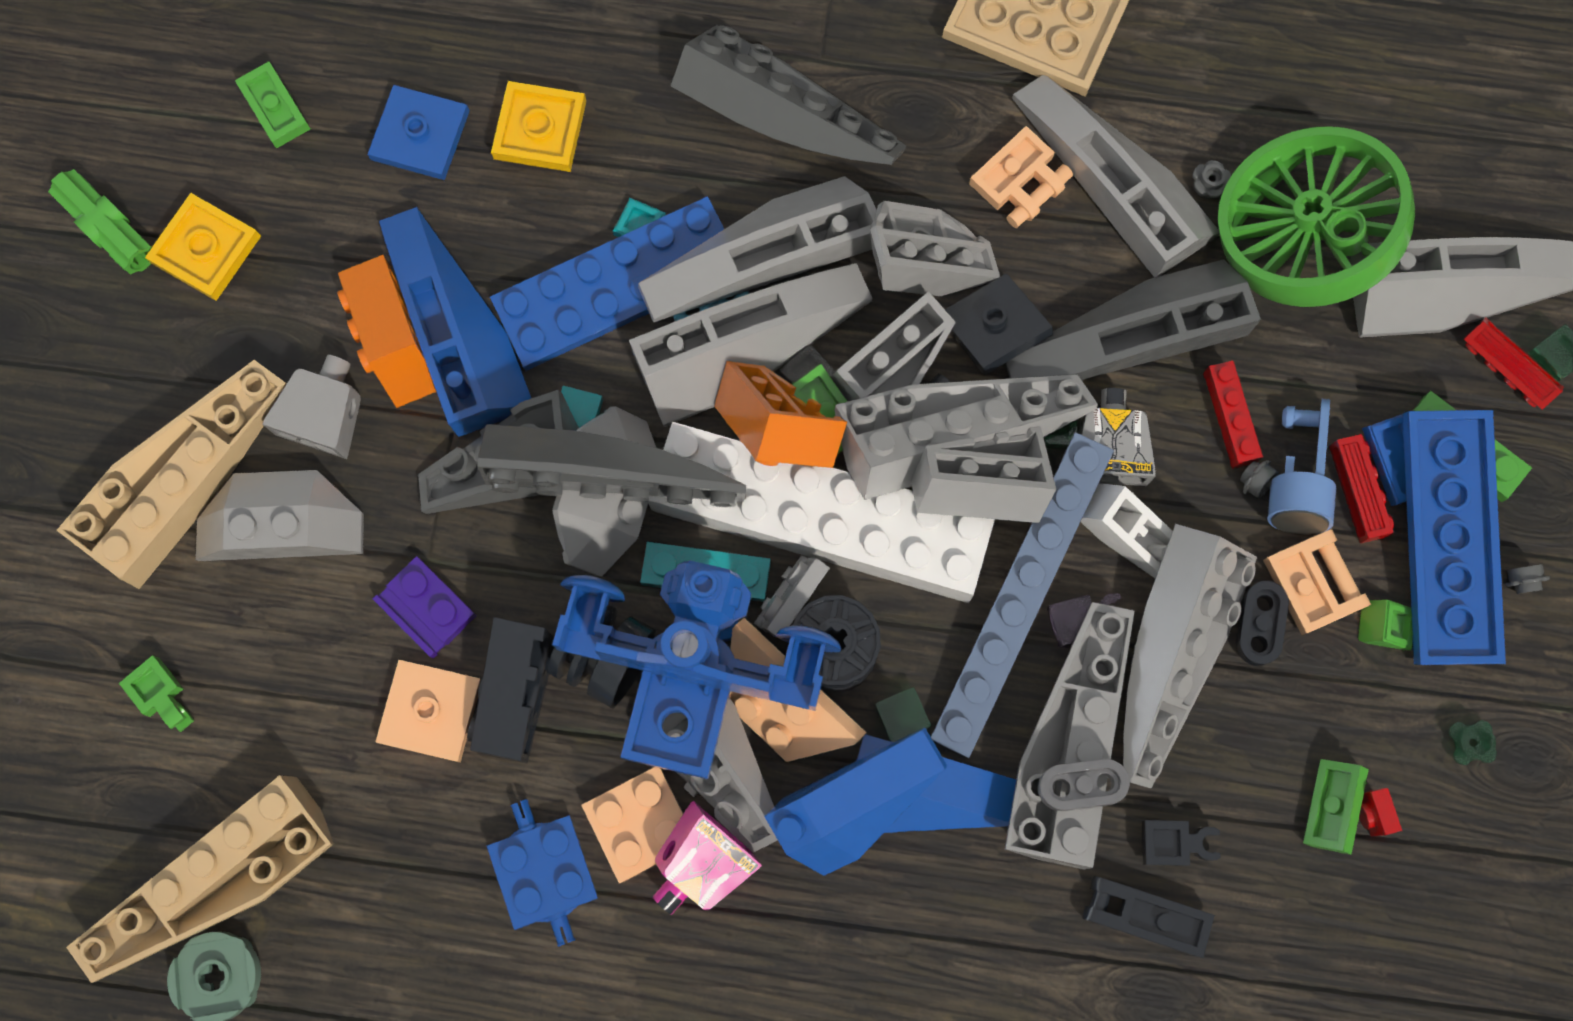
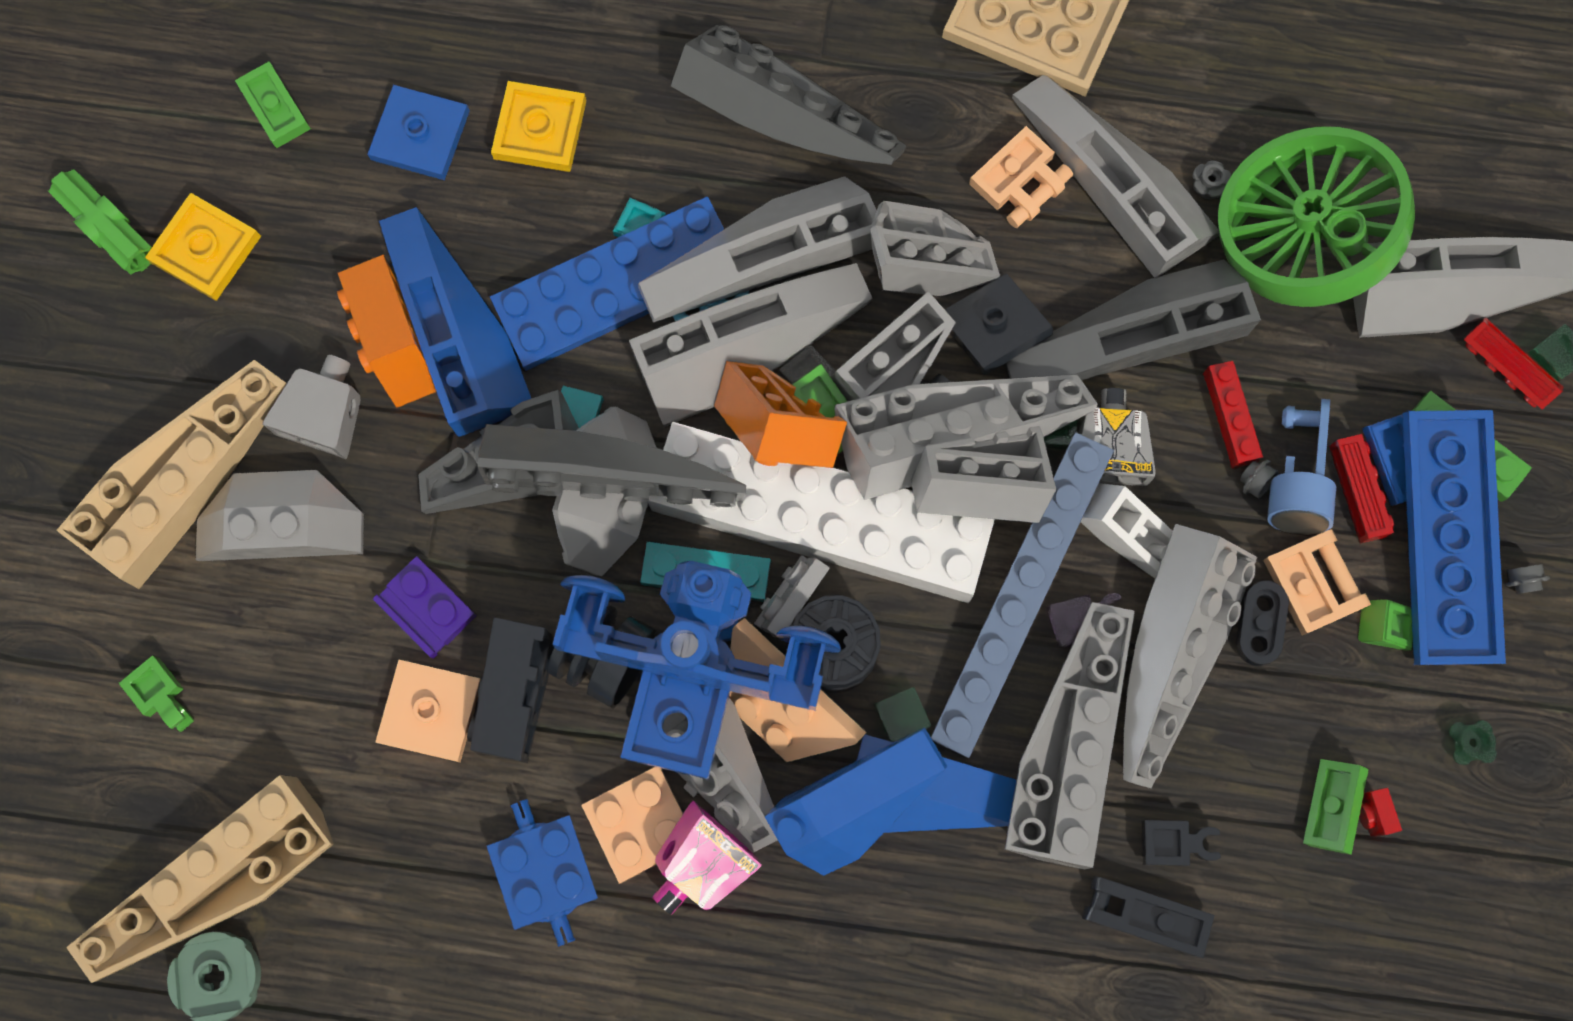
flat silver plate [1038,759,1130,811] -> none

